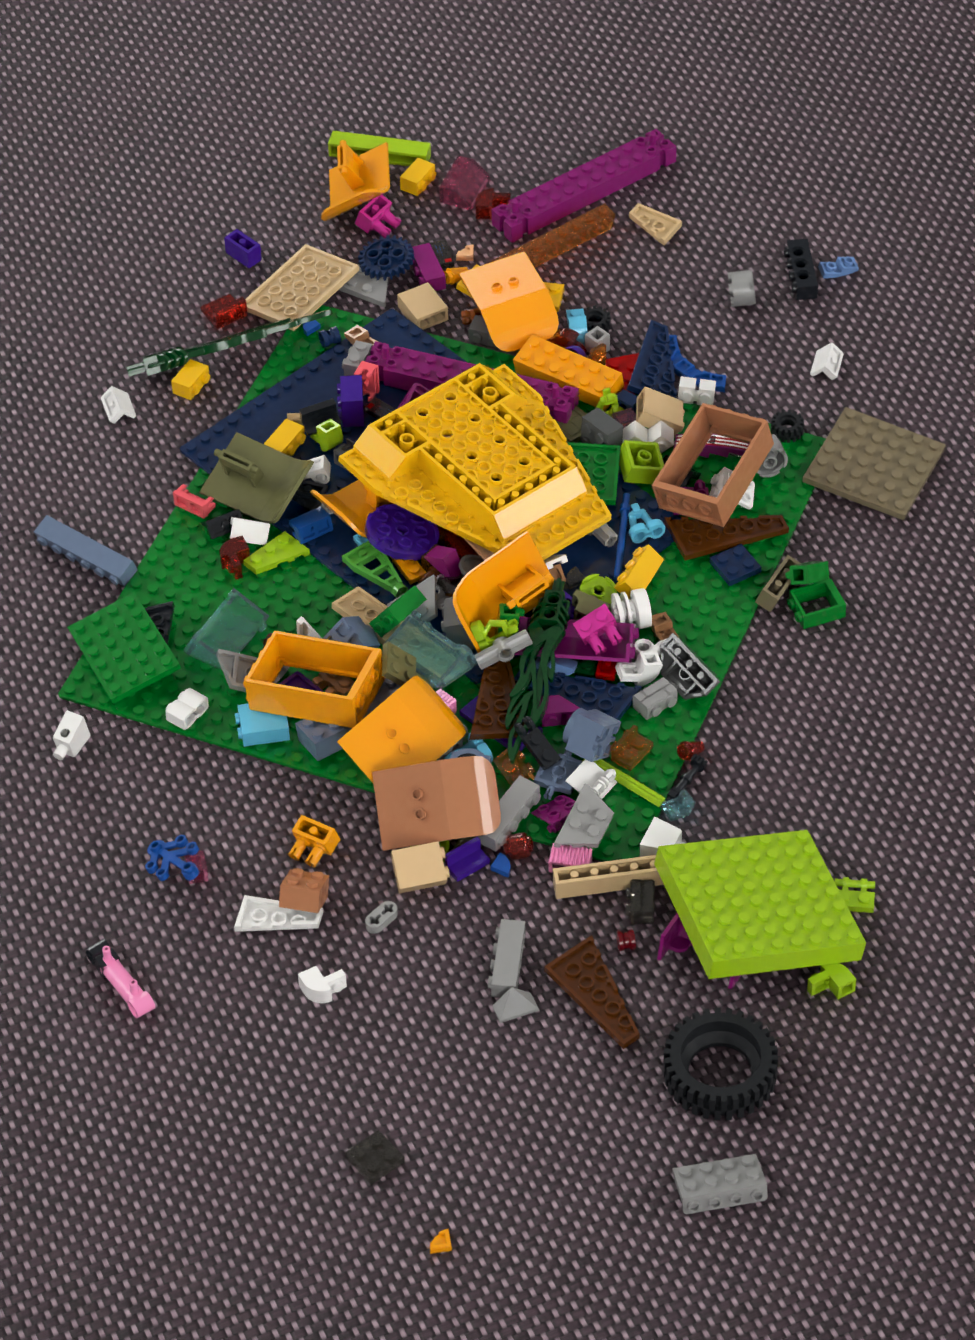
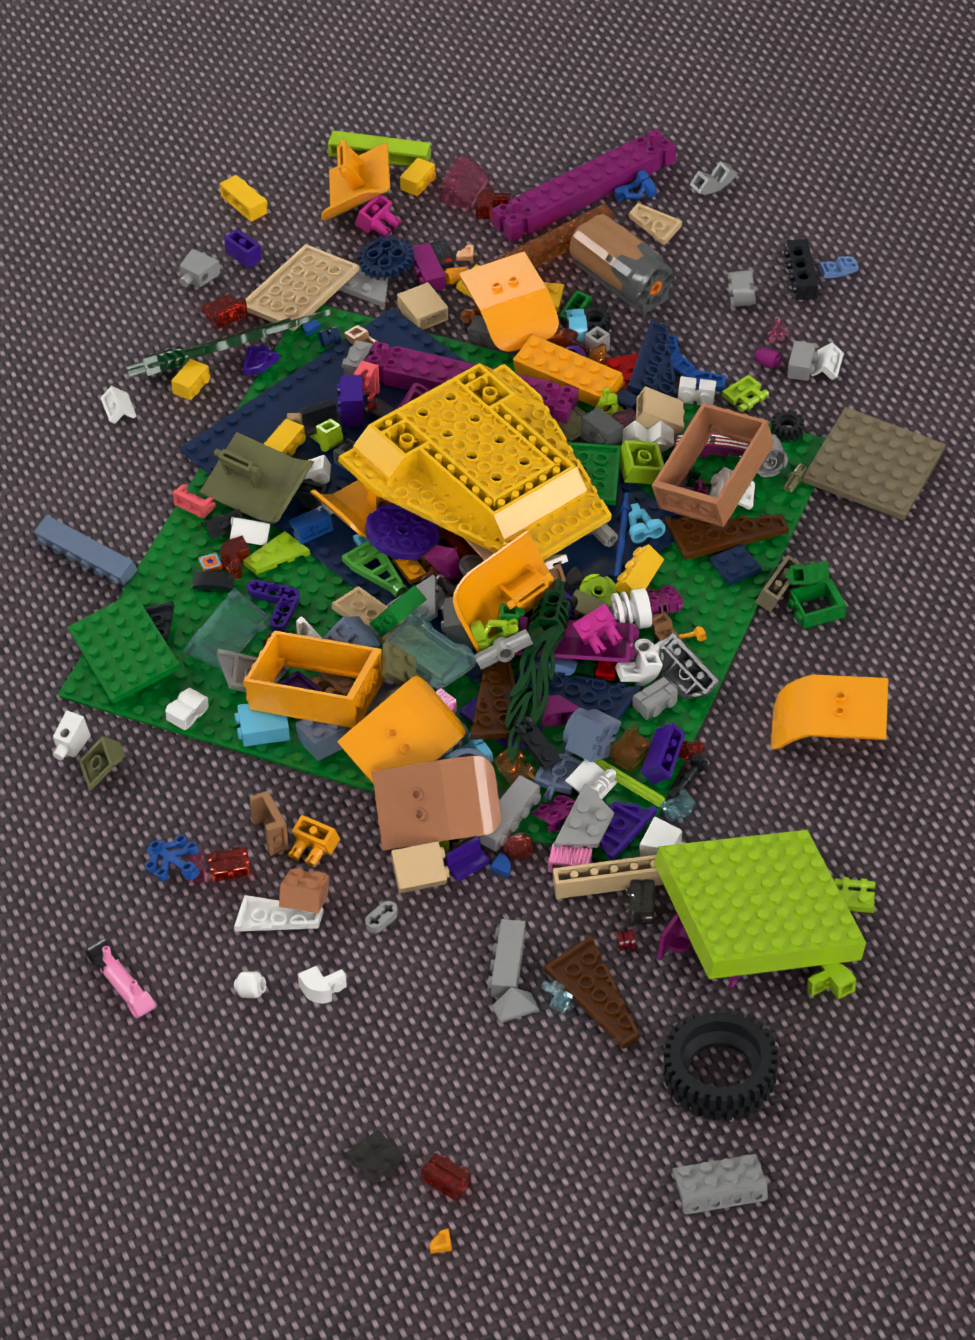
none -> olive slope [79,736,125,790]
none -> light grey torso [179,249,220,287]
none -> black slope [192,571,233,593]
none -> orange tile [198,552,222,571]
none -> clear red brick [207,847,252,883]
none -> yellow brick [220,175,268,222]
none -> white head [234,972,266,998]
none -> dark purple plate [242,344,280,376]
none -> dark purple beam [247,580,300,632]
none -> medium nougat panel [250,791,289,856]
none -> clear red brick [421,1153,471,1201]
none -> clear light blue bracket [541,980,573,1013]
none -> green slope [558,290,592,322]
none -> piece [569,214,675,315]
none -> dark purple wing [600,802,657,861]
none -> blue piece [614,169,657,202]
none -> dark purple brick [641,722,686,785]
none -> magenta hinge [646,586,684,615]
none -> light orange hand [679,626,707,641]
none -> light grey brick [689,161,738,195]
none -> lime plate [722,375,769,412]
none -> magenta brick [754,347,782,369]
none -> clear pink tile [767,318,789,343]
none -> light orange door [771,675,888,750]
none -> olive axle [783,463,807,493]
none -> light grey brick [788,341,818,381]

